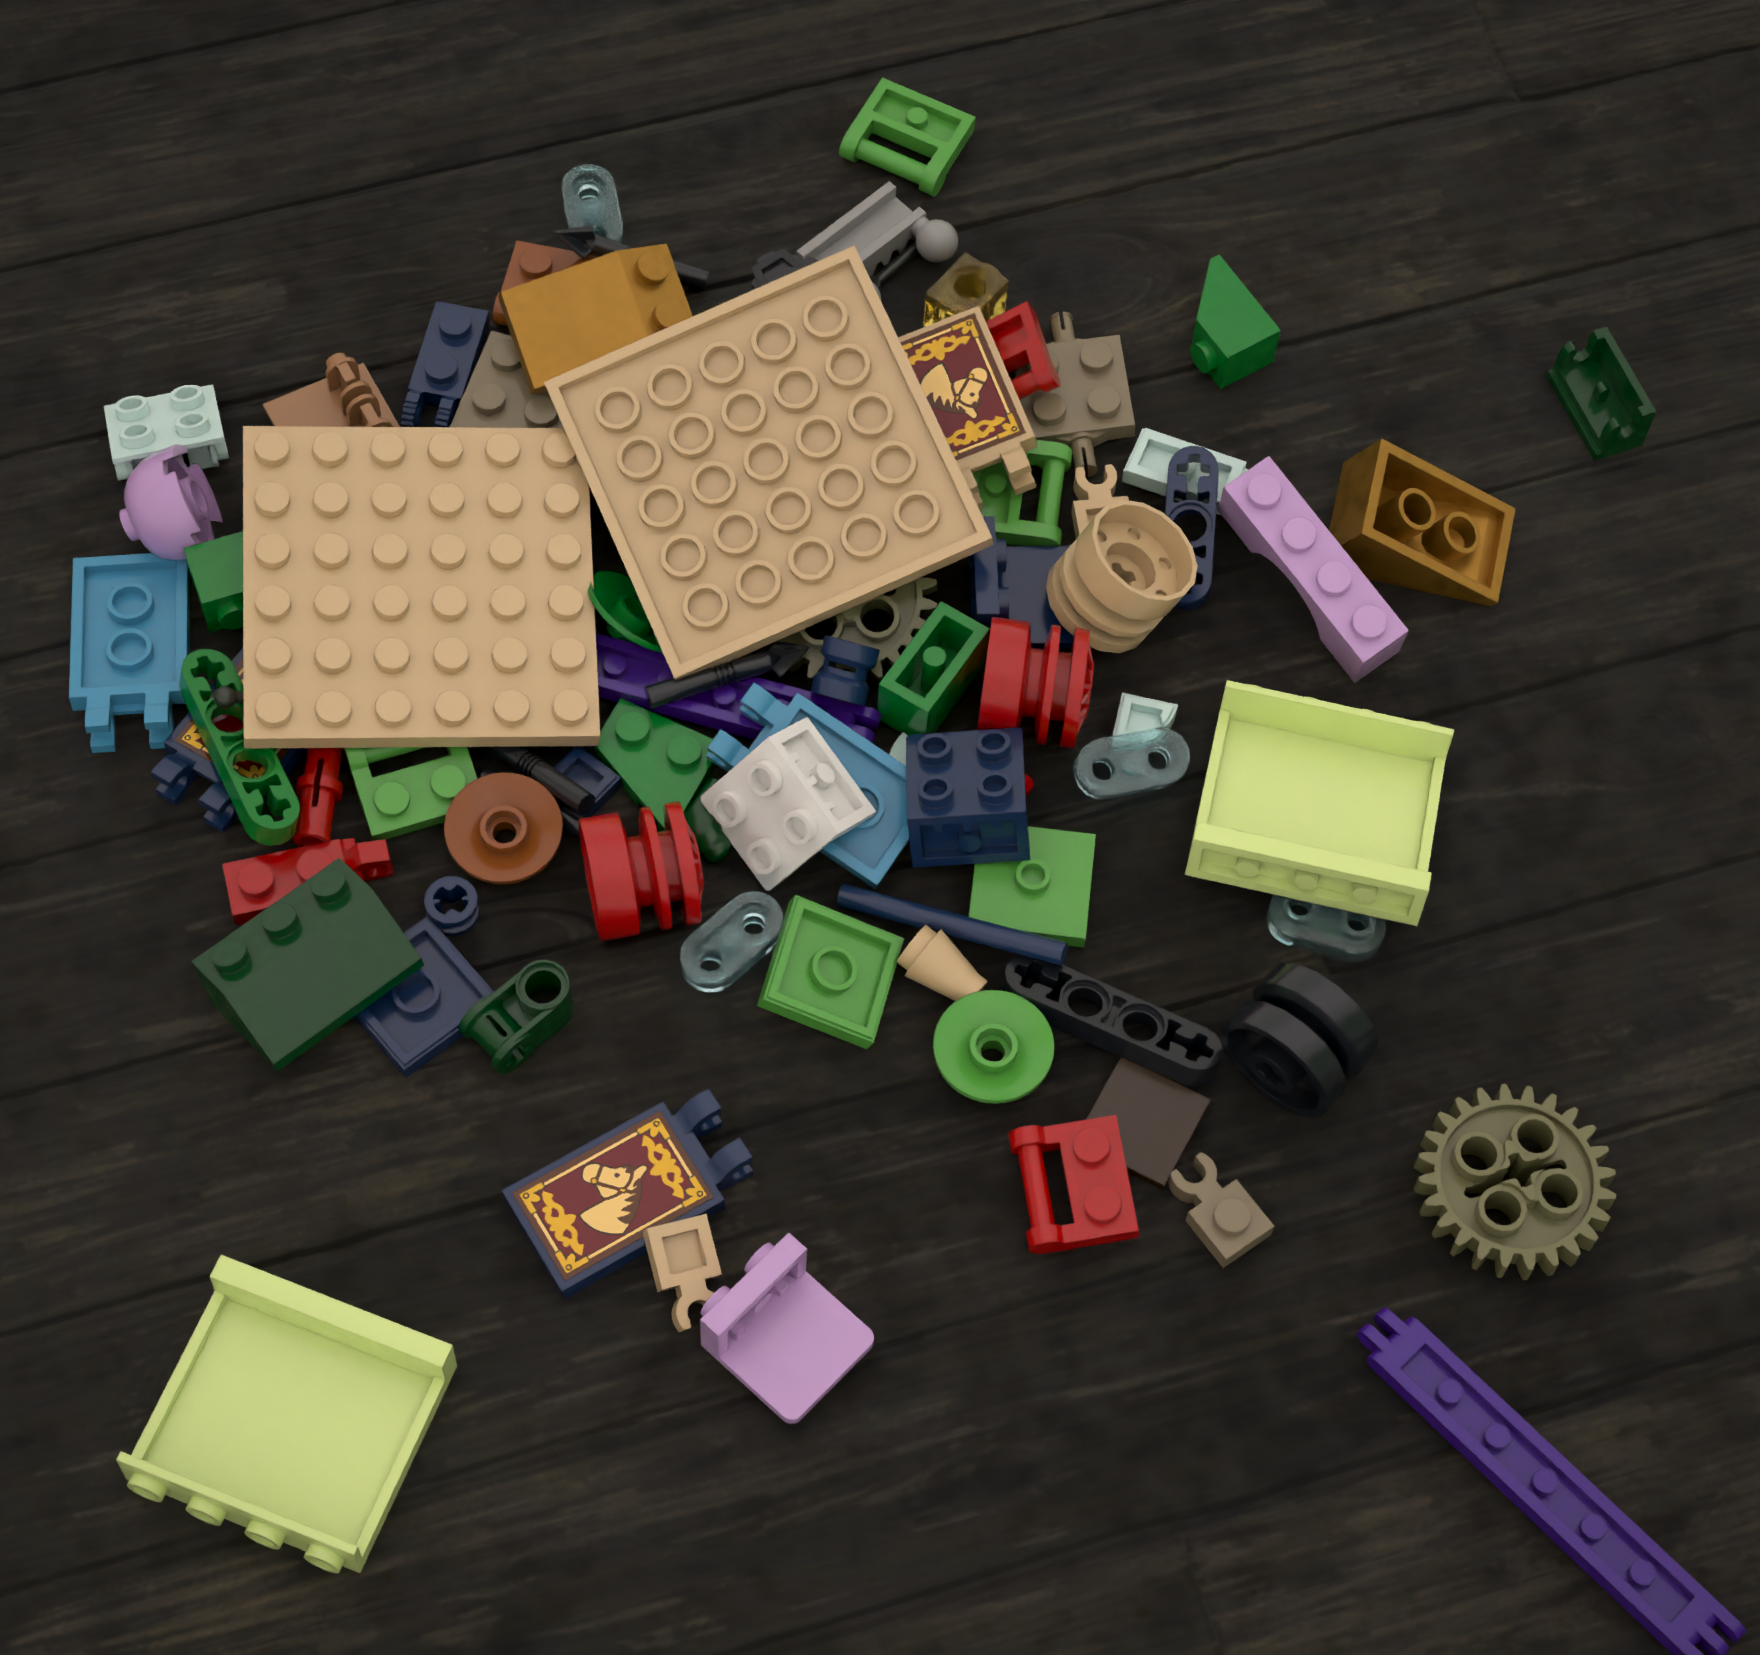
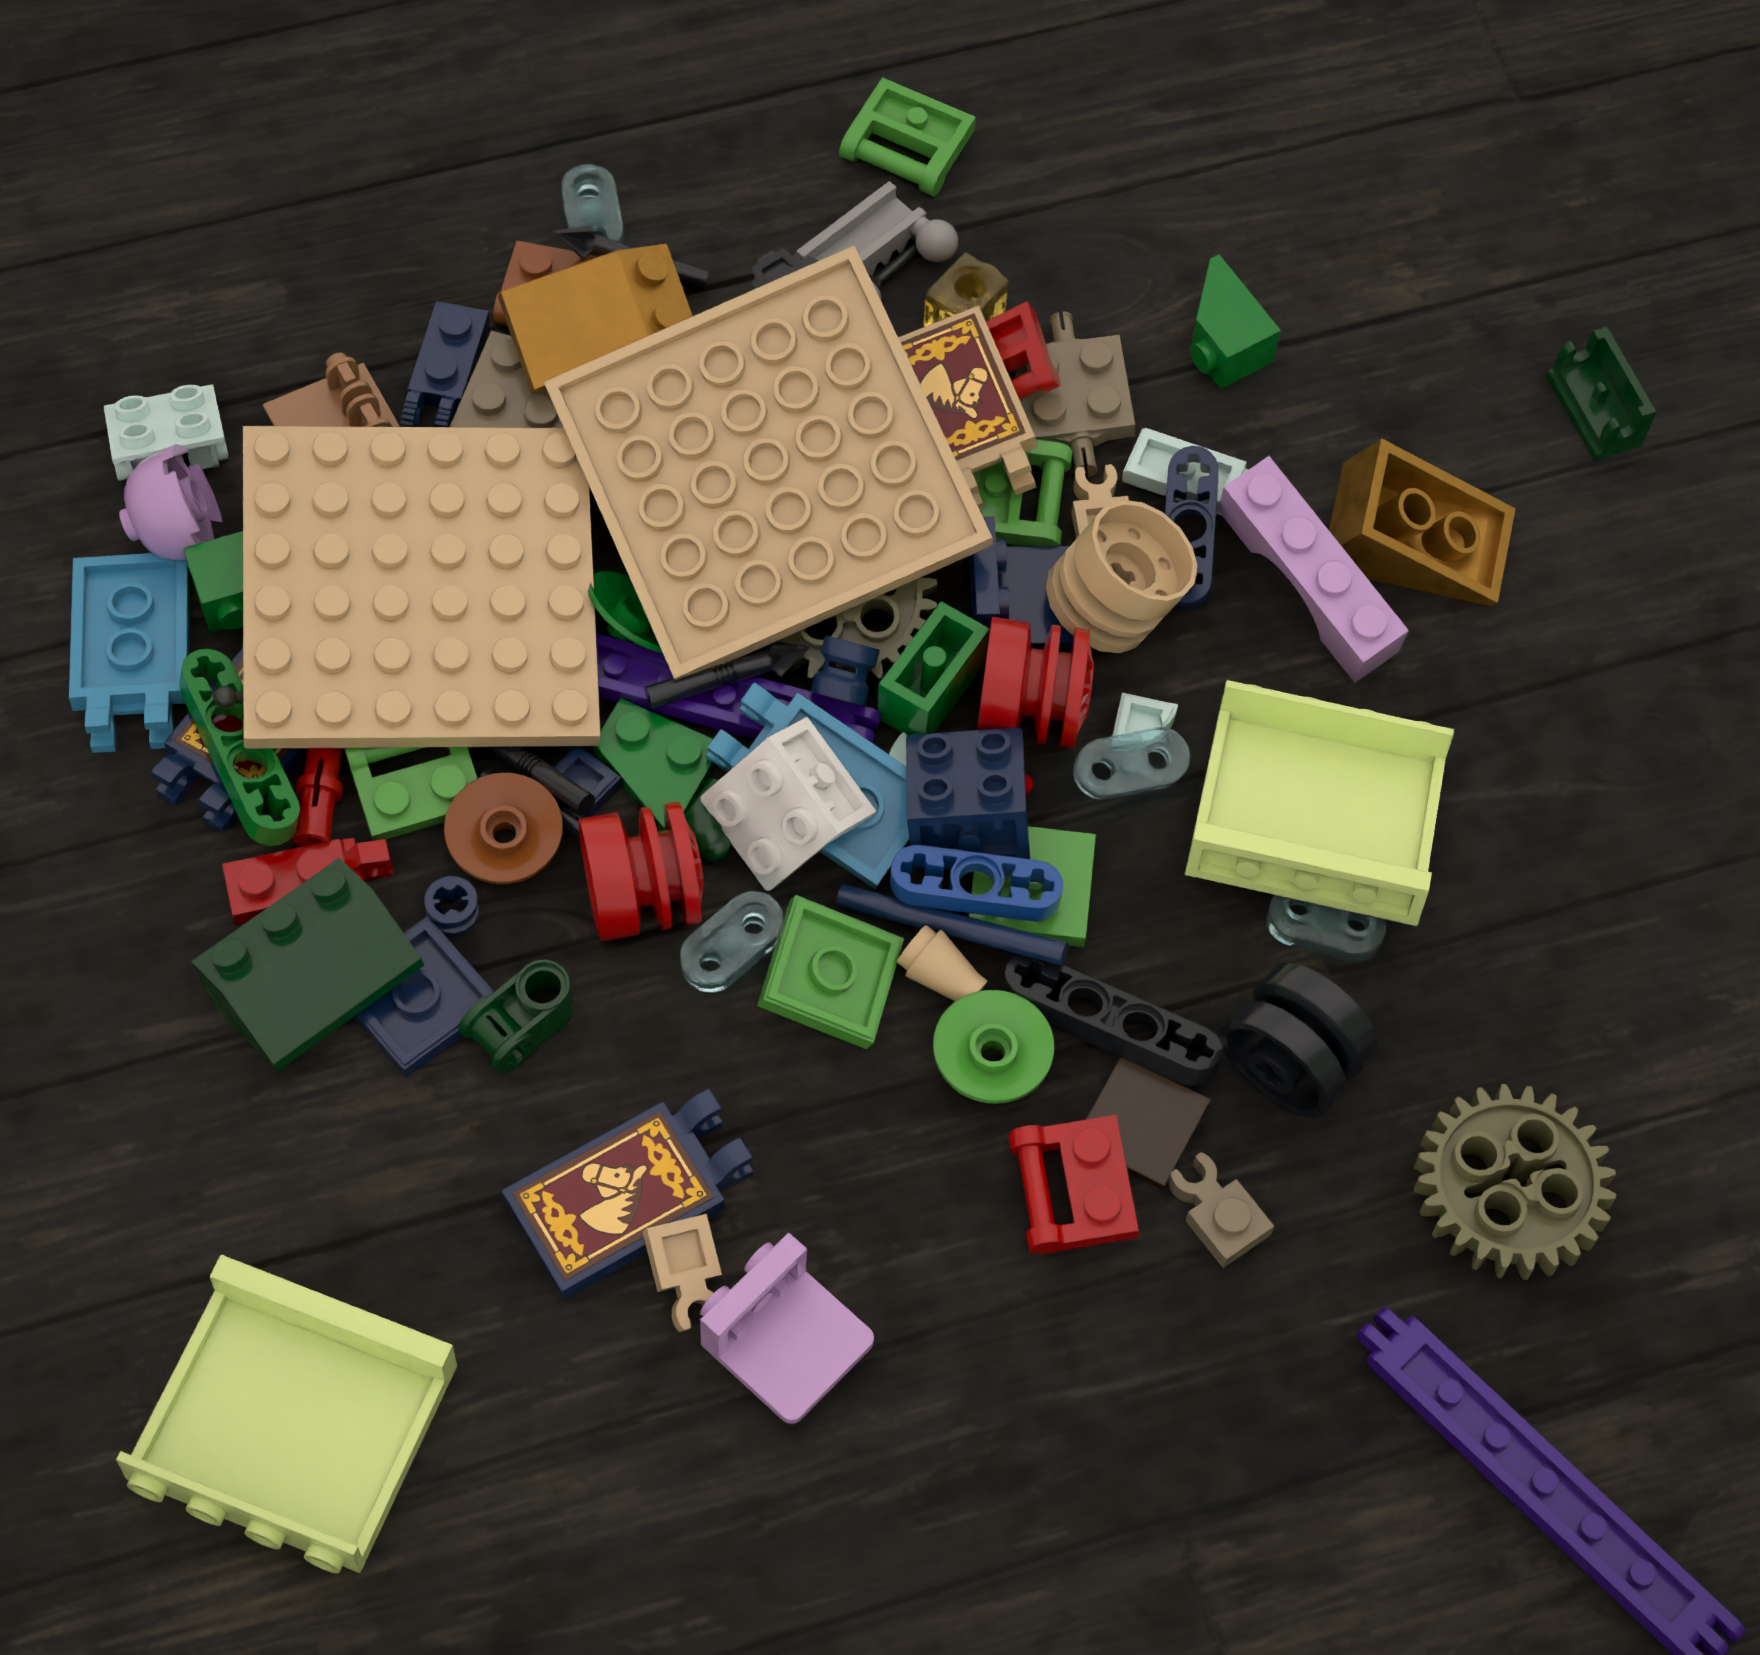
none -> blue beam [890,845,1063,922]

